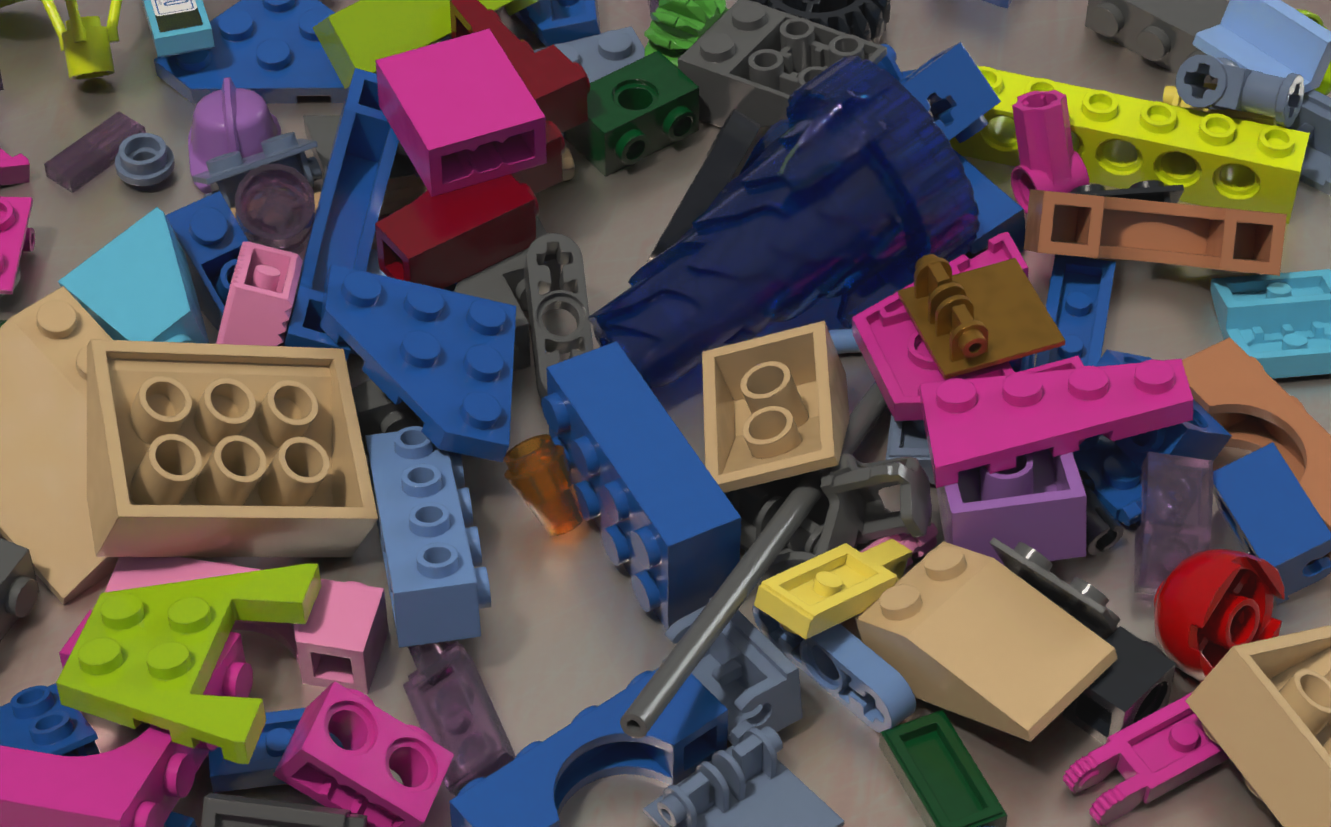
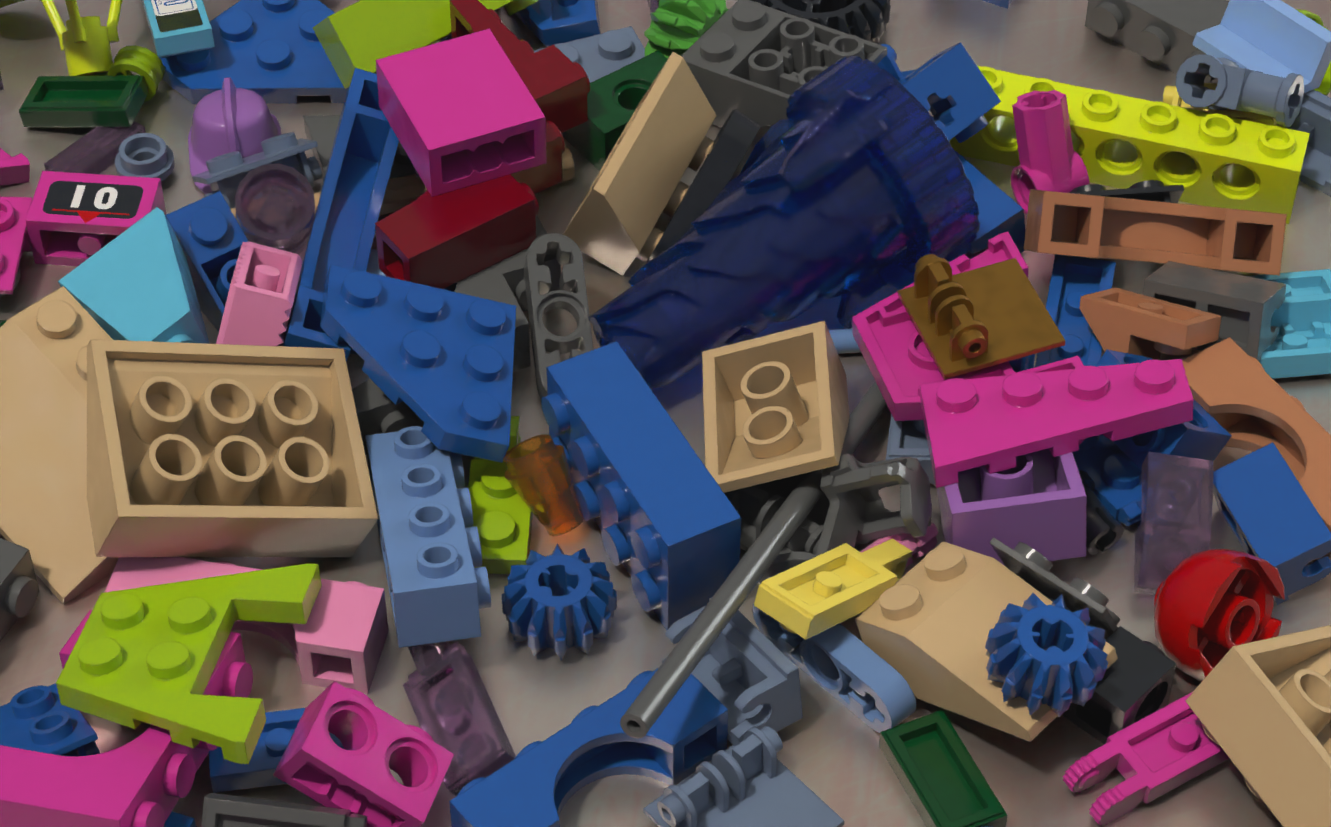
none -> dark green tile [19,75,149,127]
none -> dark pink brick [25,171,167,266]
none -> lime bush [107,45,165,102]
none -> lime hinge [468,416,536,574]
none -> blue gear [502,543,617,661]
none -> tan slope [563,52,717,276]
none -> blue gear [985,593,1108,717]
none -> nougat slope [1079,287,1222,360]
none -> dark grey hinge [1143,261,1286,361]

